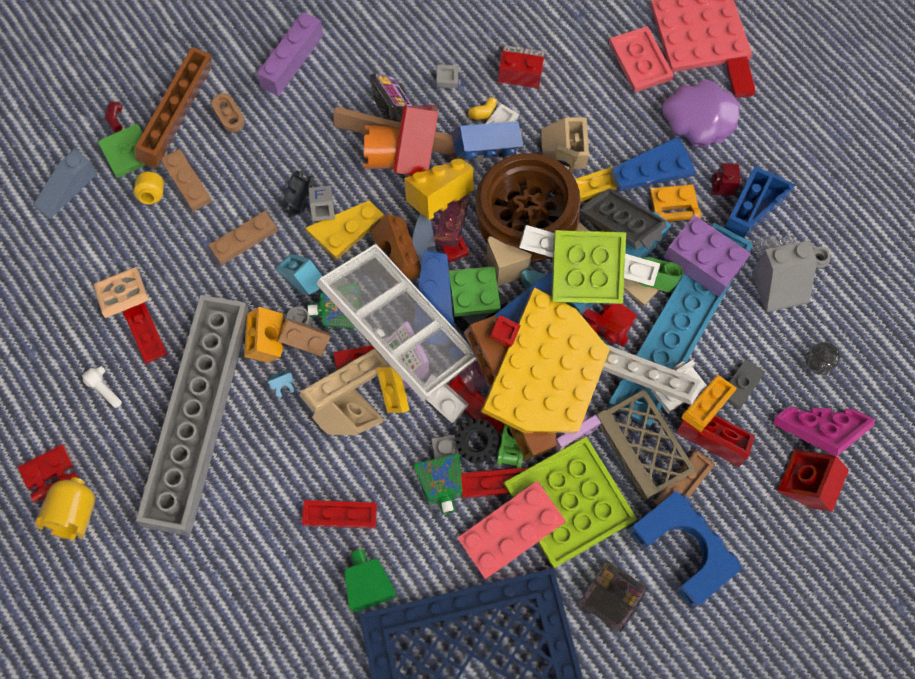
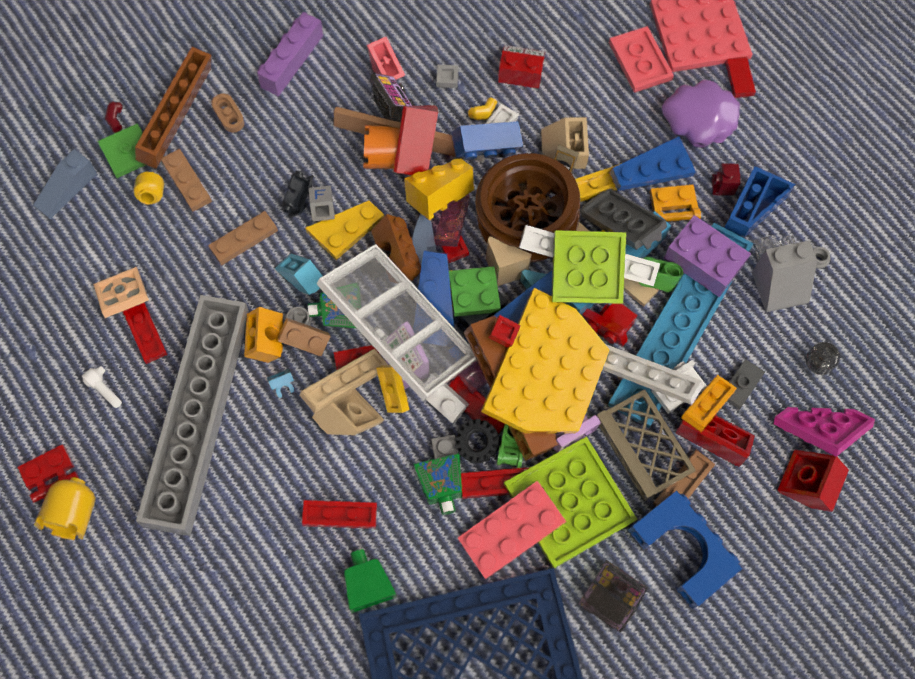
none -> coral slope [367,37,405,85]

